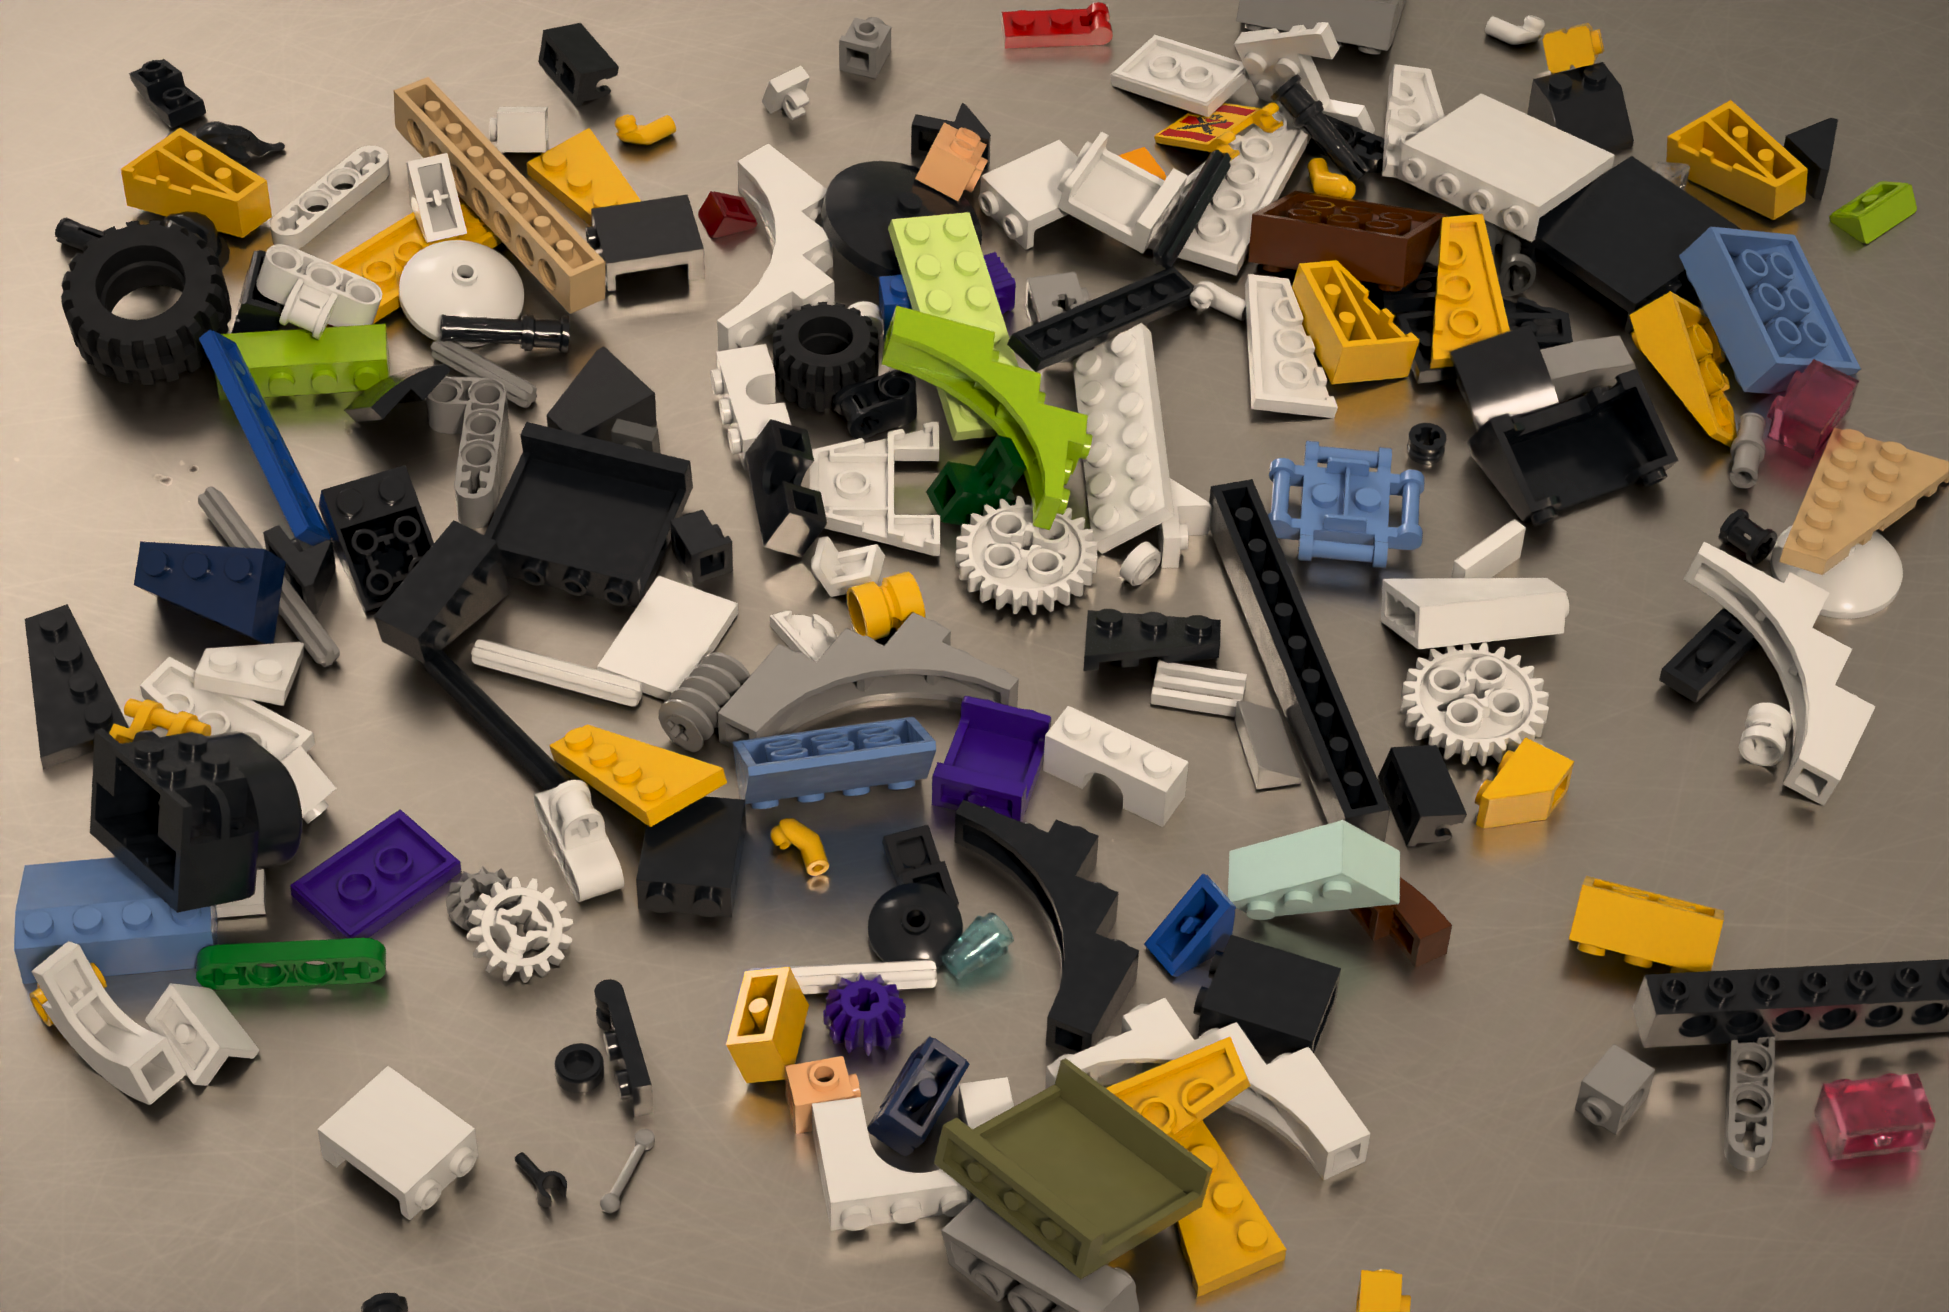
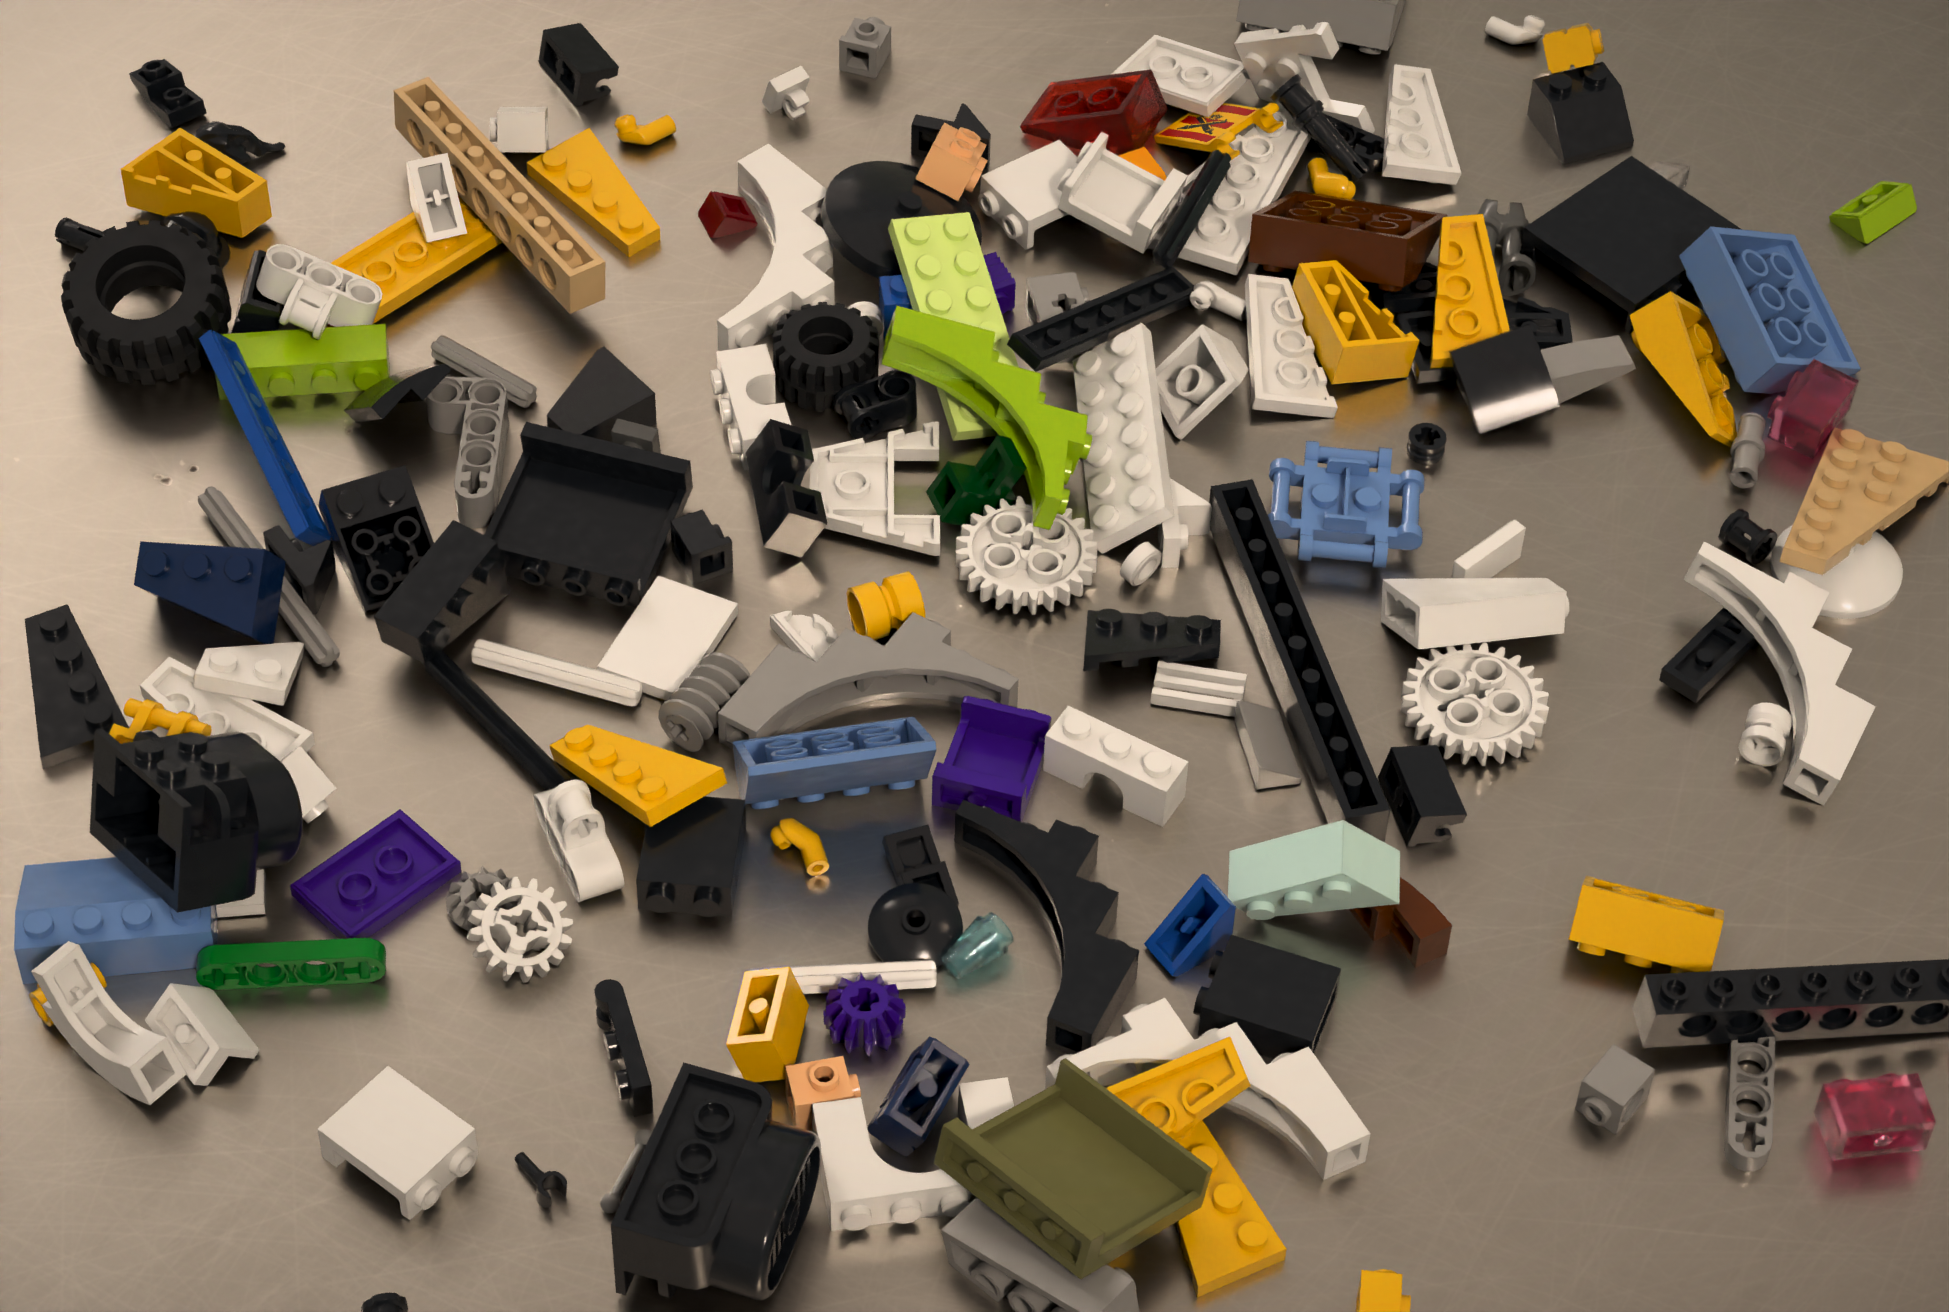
white beam [270,146,390,249] -> none
white dish [399,240,524,347] -> none
black pin [440,314,570,353] -> none
black tile [555,1043,604,1093] -> none
black panel [585,194,705,292] -> none
white bracket [811,536,885,597] -> none
red plate [1001,2,1113,49] -> none
white panel [1397,94,1615,242] -> none
black windscreen [1466,369,1679,526] -> none
yellow slope [1475,737,1574,829] -> none
yellow wedge [1666,100,1808,220] -> none
black slope [1783,118,1838,200] -> none
none -> black brick [611,1062,821,1301]
none -> clear red slope [1020,69,1168,155]
none -> white slope [1156,324,1249,440]

